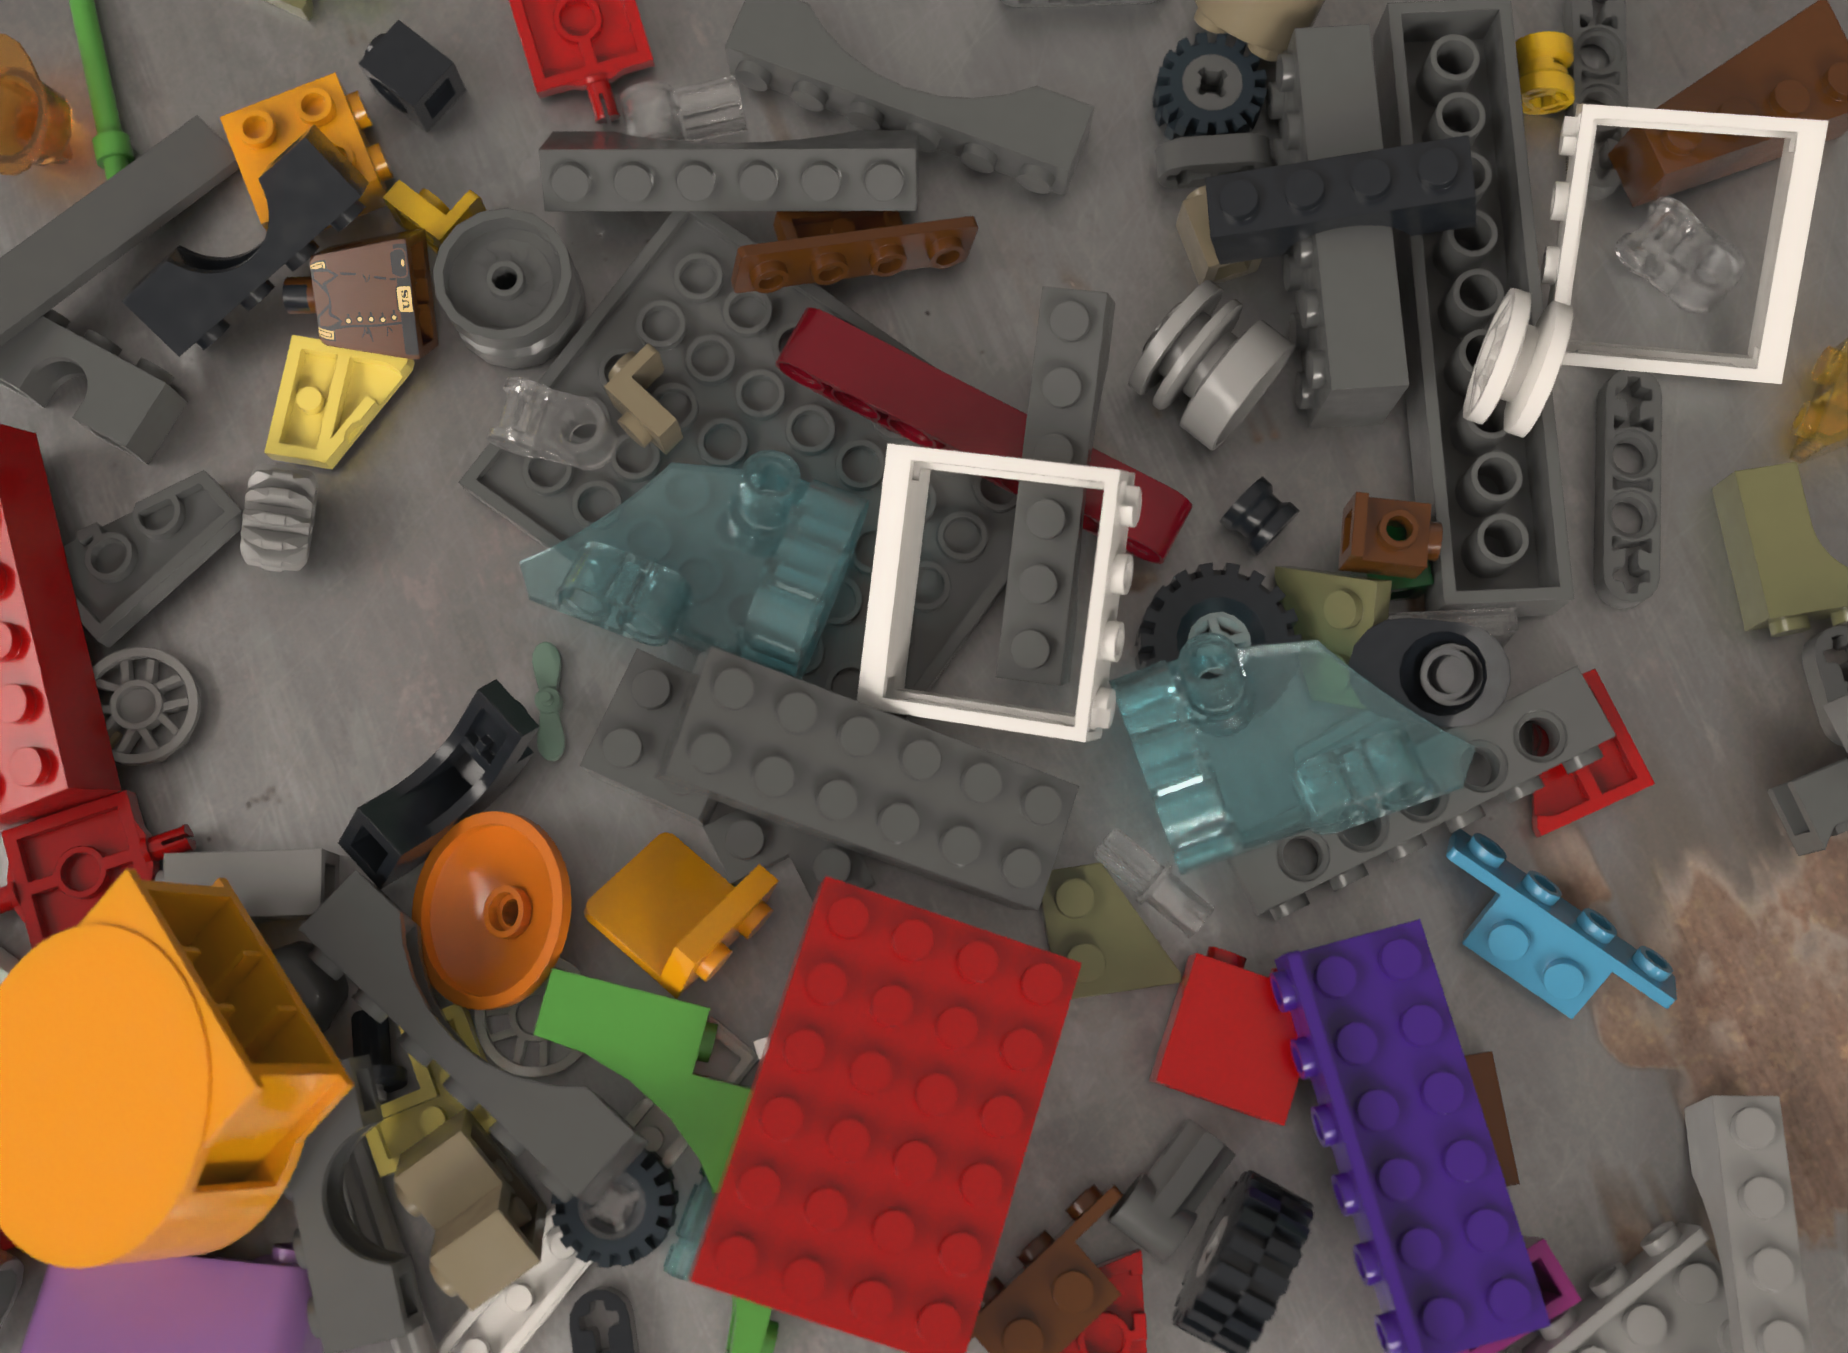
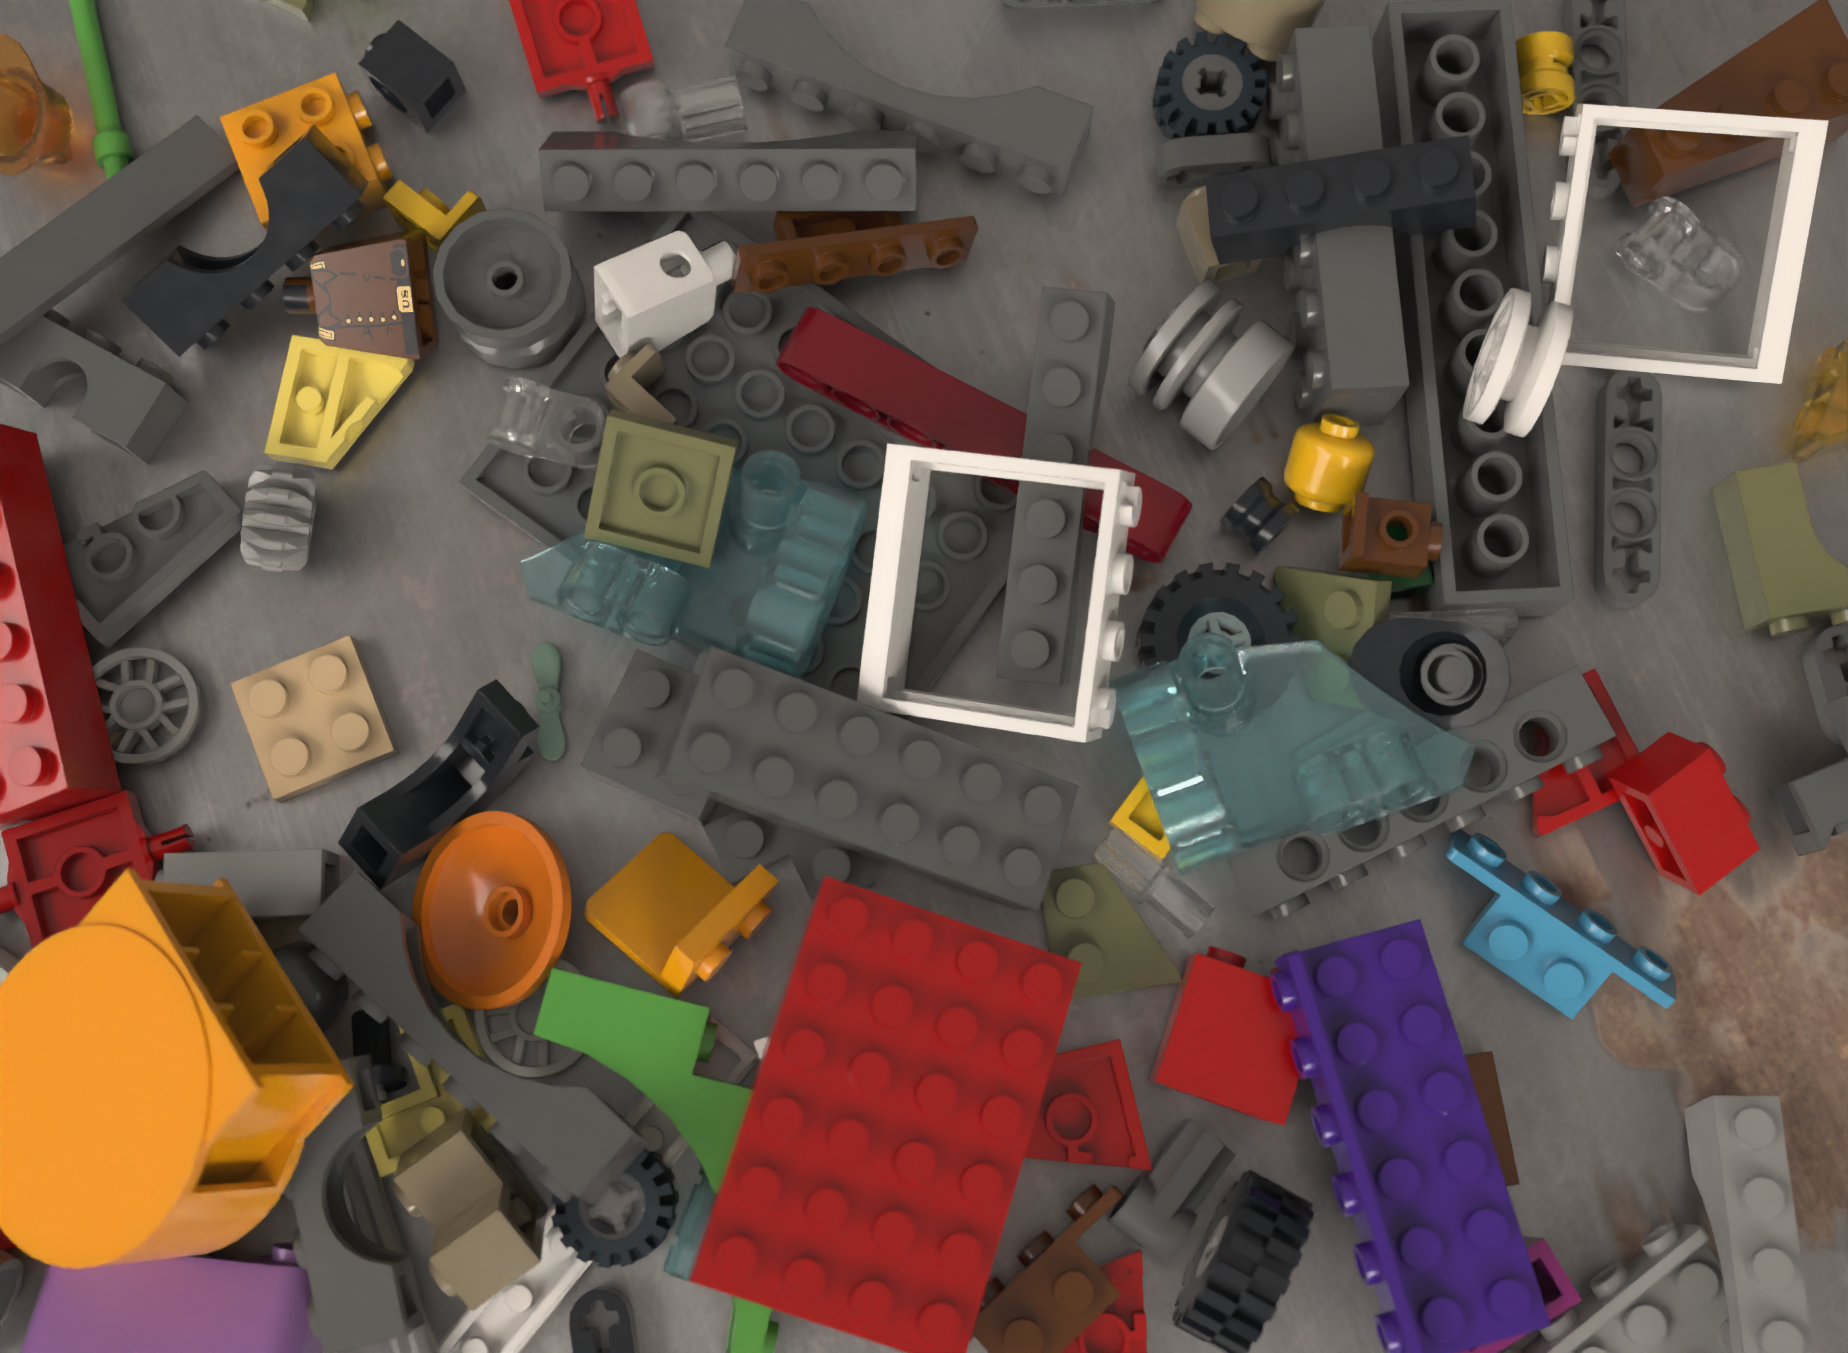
none -> tan plate [230,635,400,803]
none -> olive plate [584,409,739,568]
none -> white torso [594,230,736,358]
none -> red wing [1024,1039,1153,1171]
none -> yellow plate [1108,770,1200,862]
none -> yellow head [1284,414,1375,513]
none -> red brick [1608,732,1760,895]

